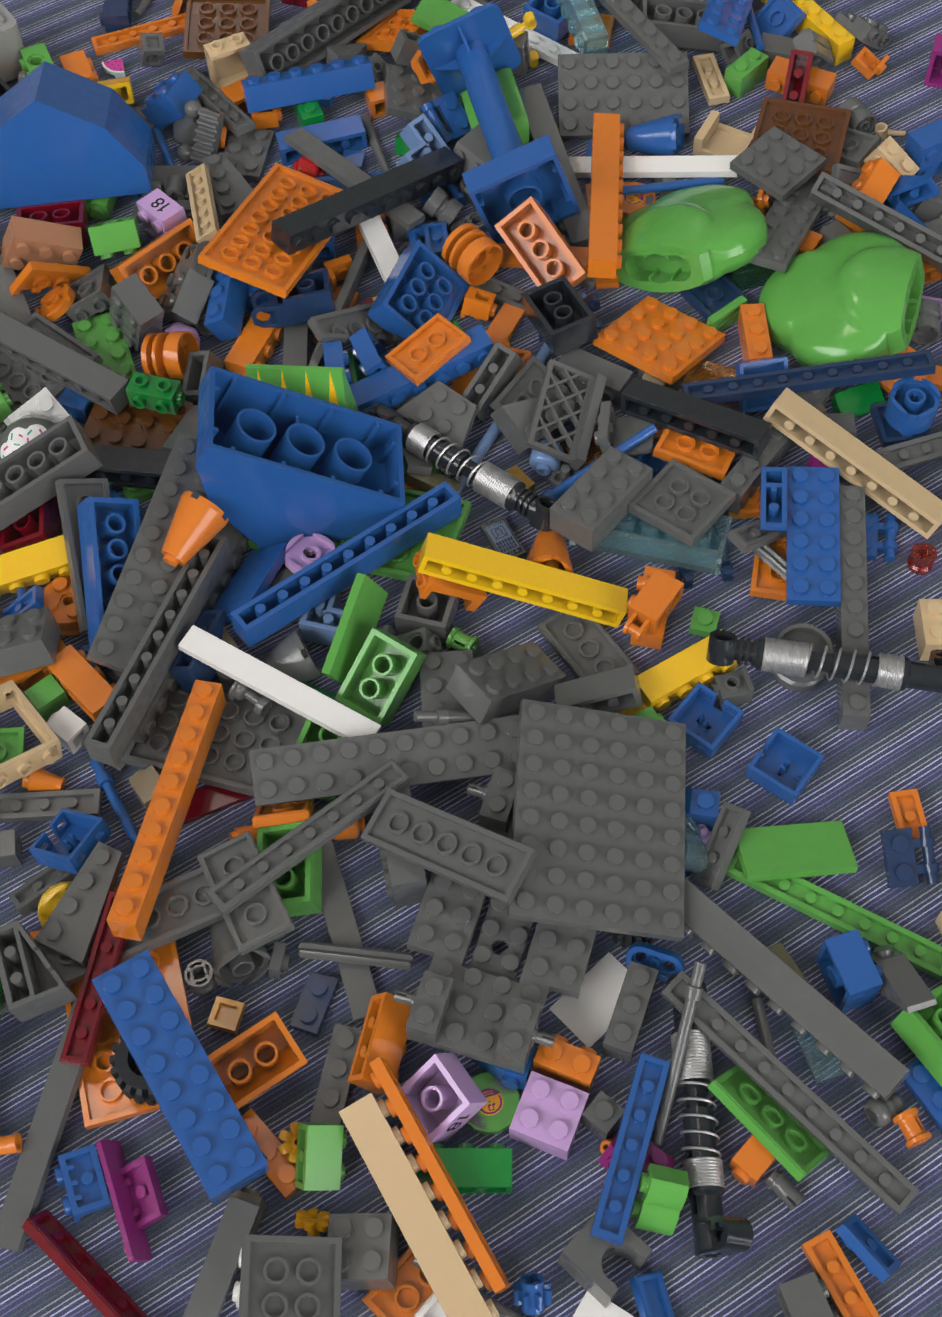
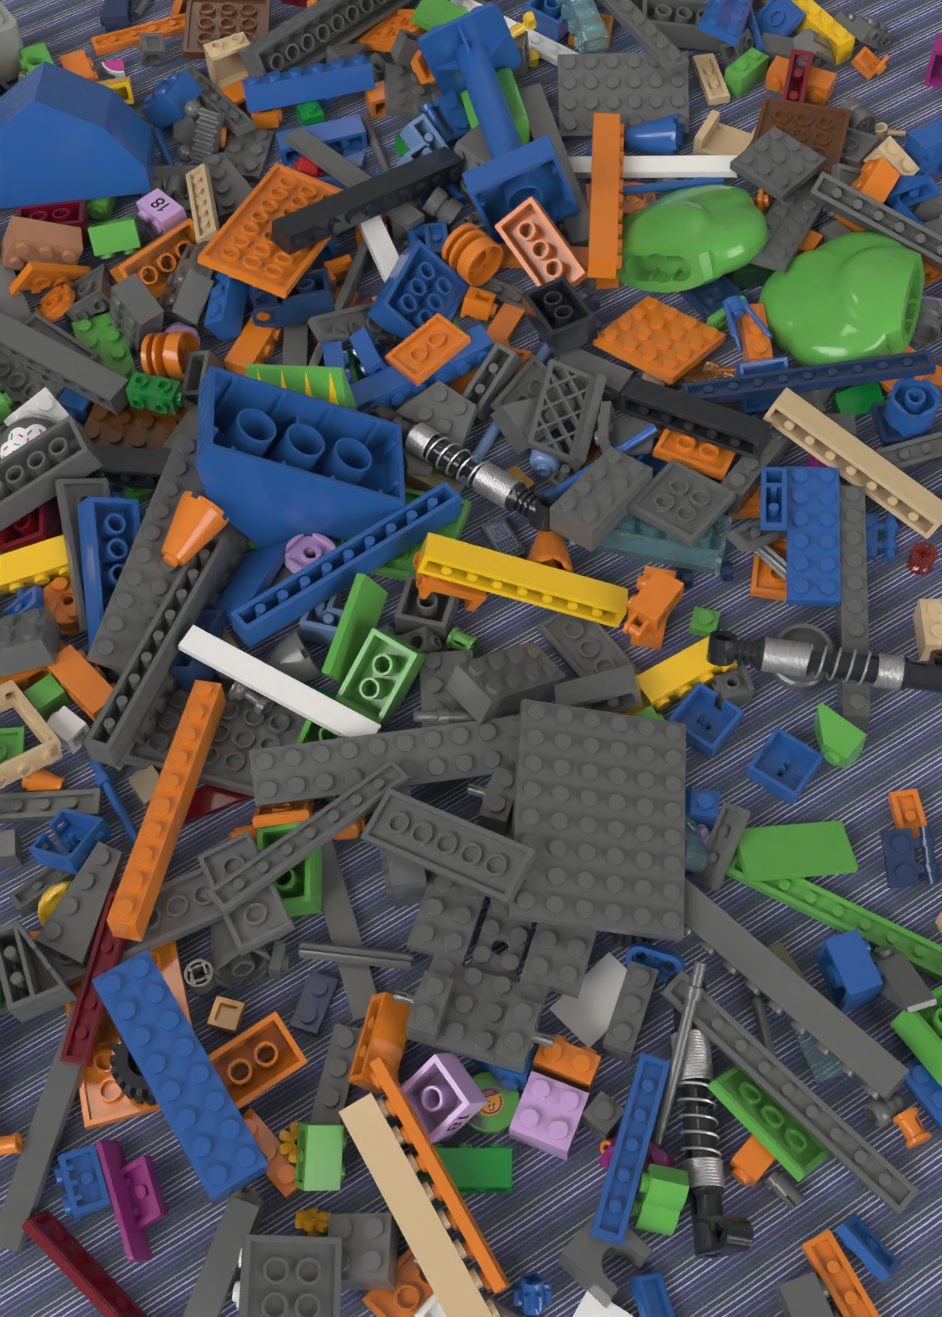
none -> blue plant [722,295,772,352]
none -> bright green slope [813,702,867,769]

